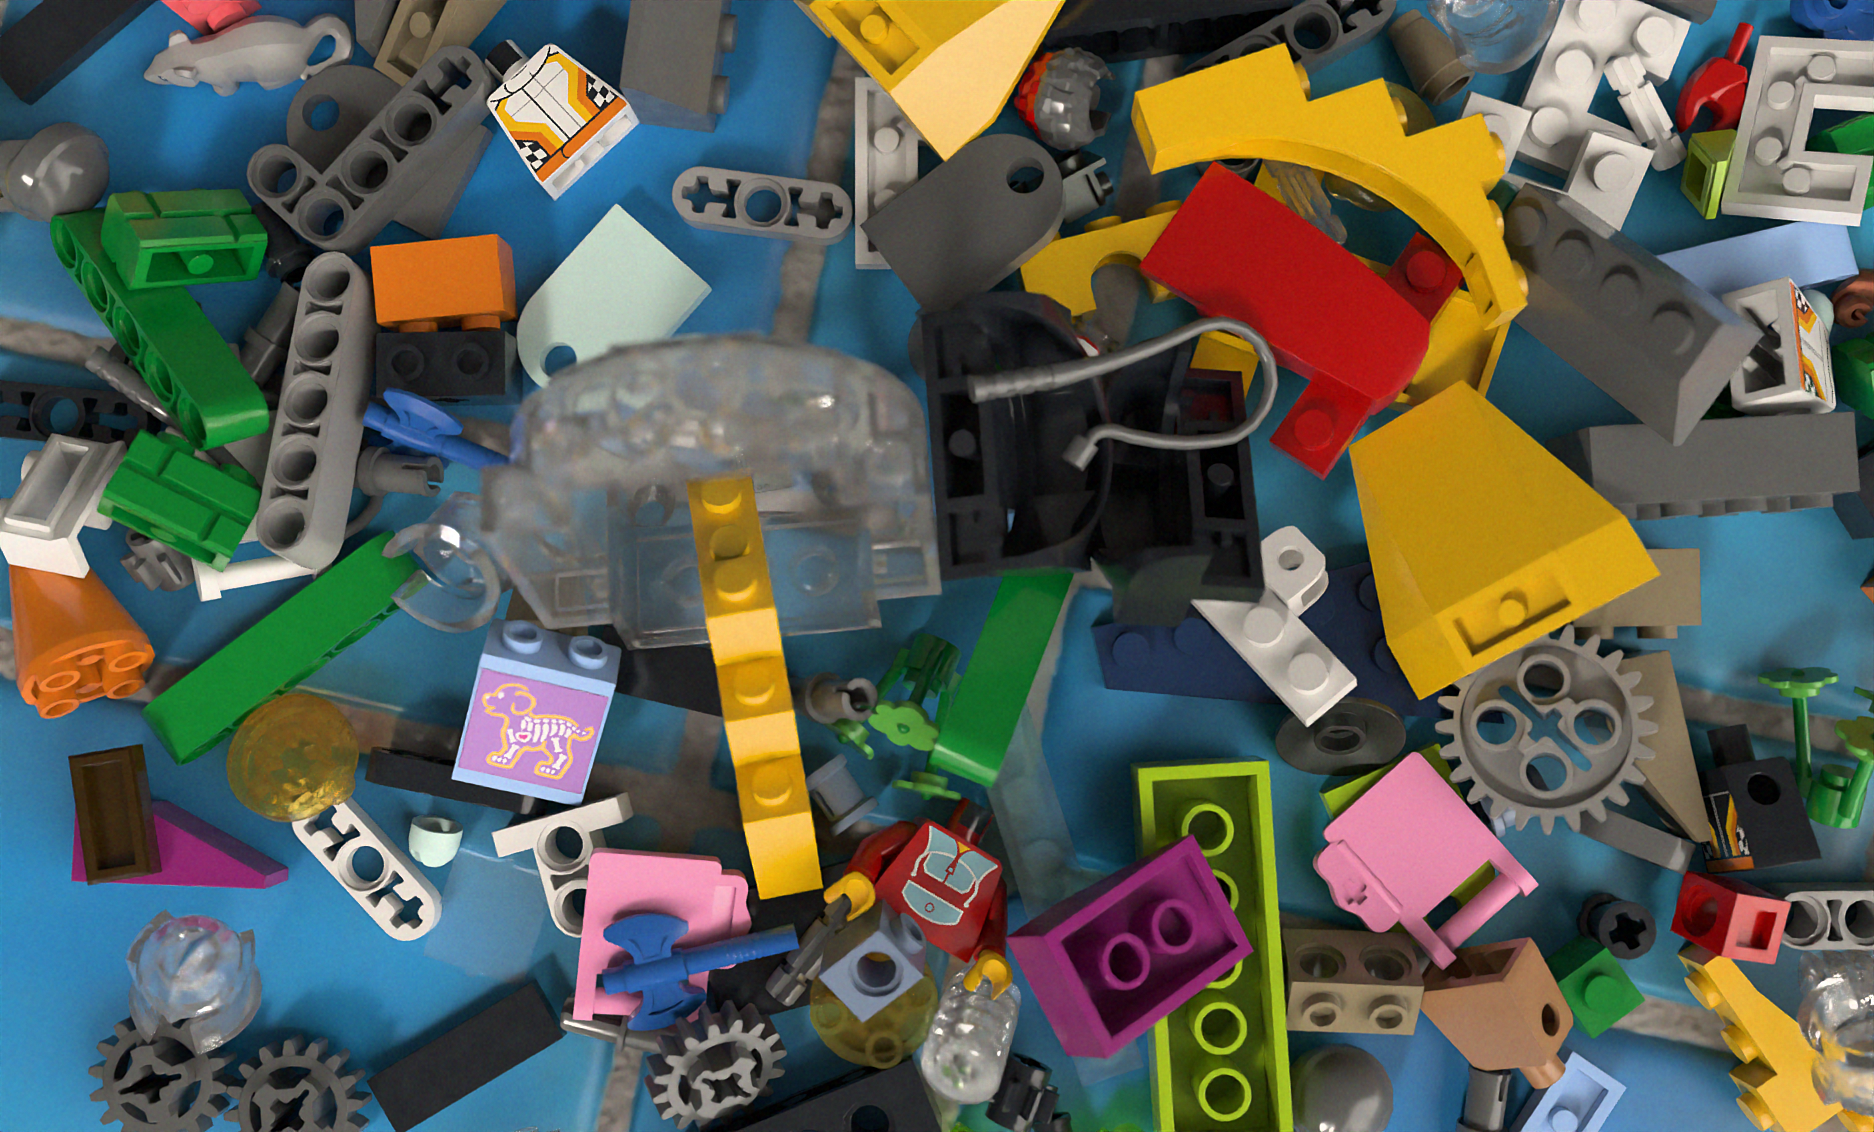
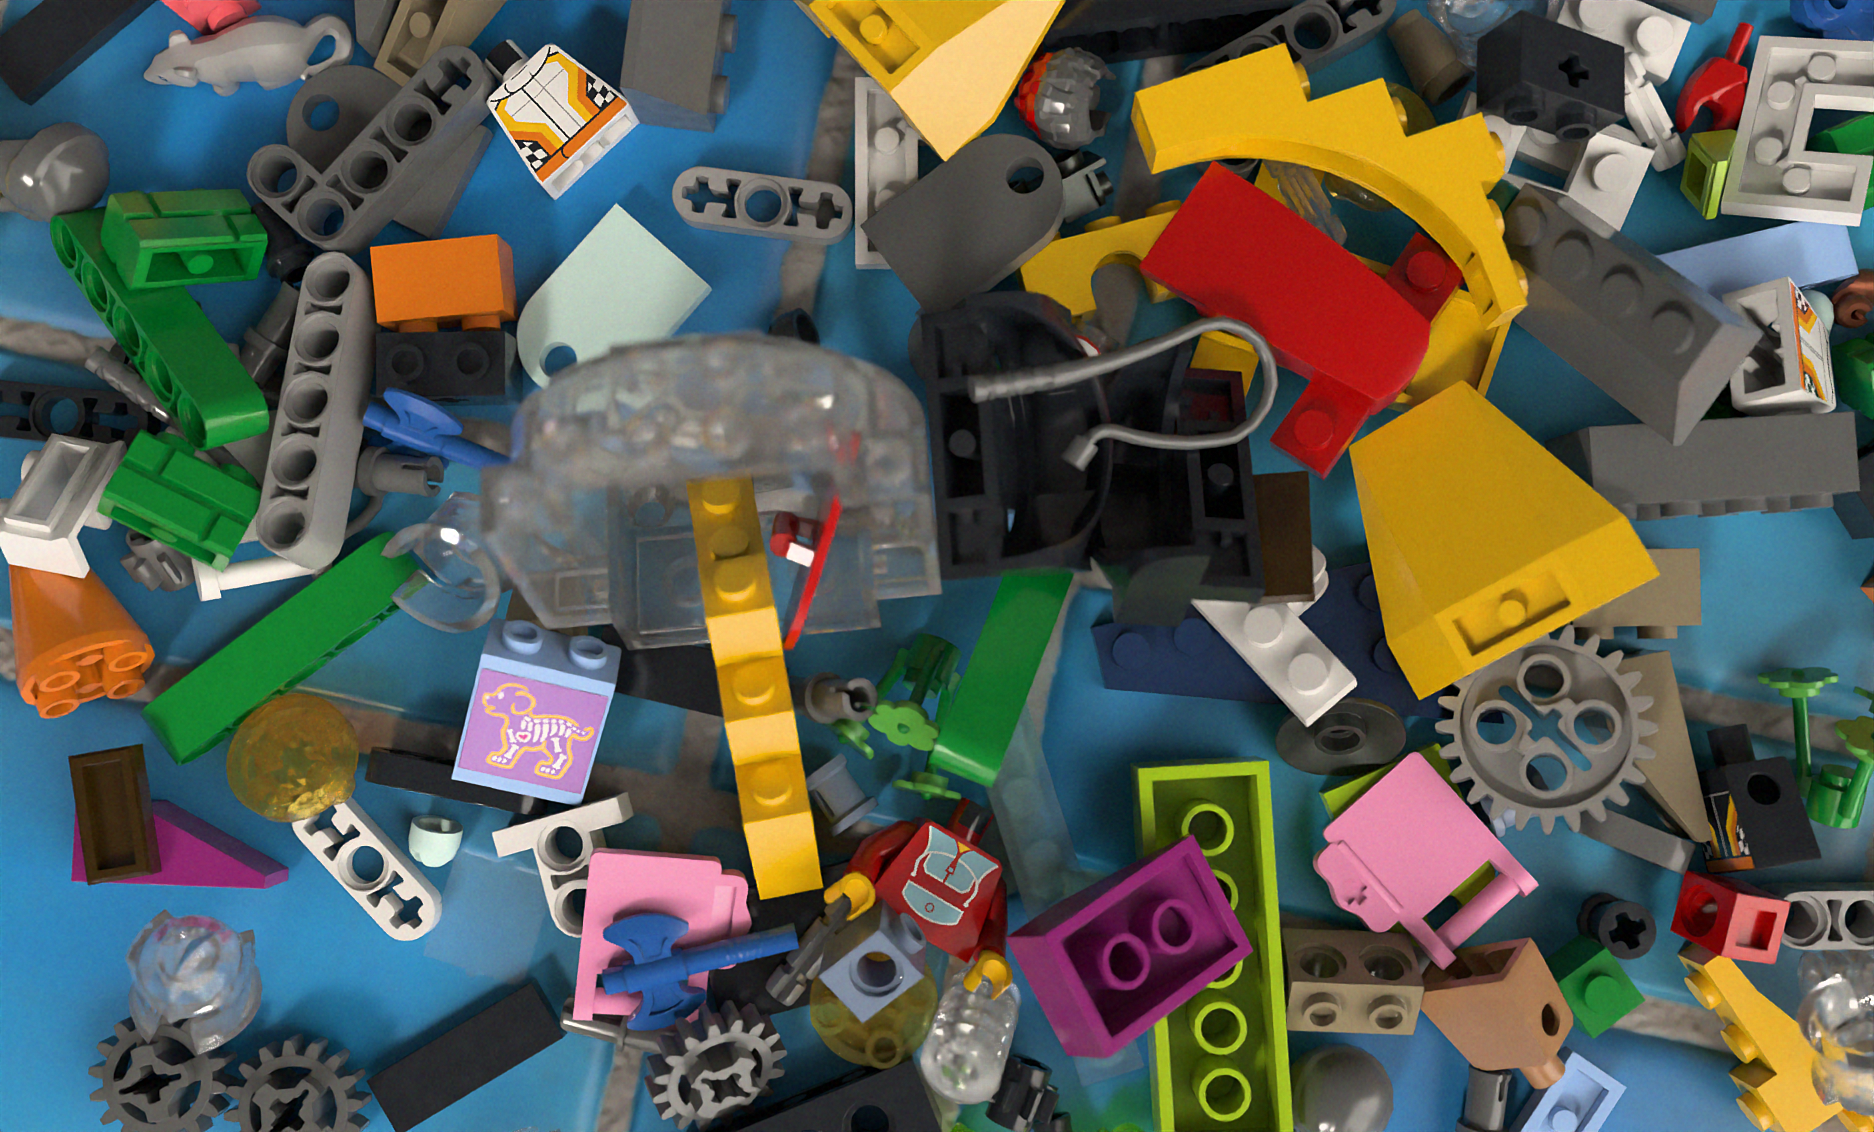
none -> black hinge [767,308,820,363]
none -> red shield [769,430,862,651]
none -> dark brown tile [1248,470,1315,605]
none -> black brick [1476,9,1625,143]

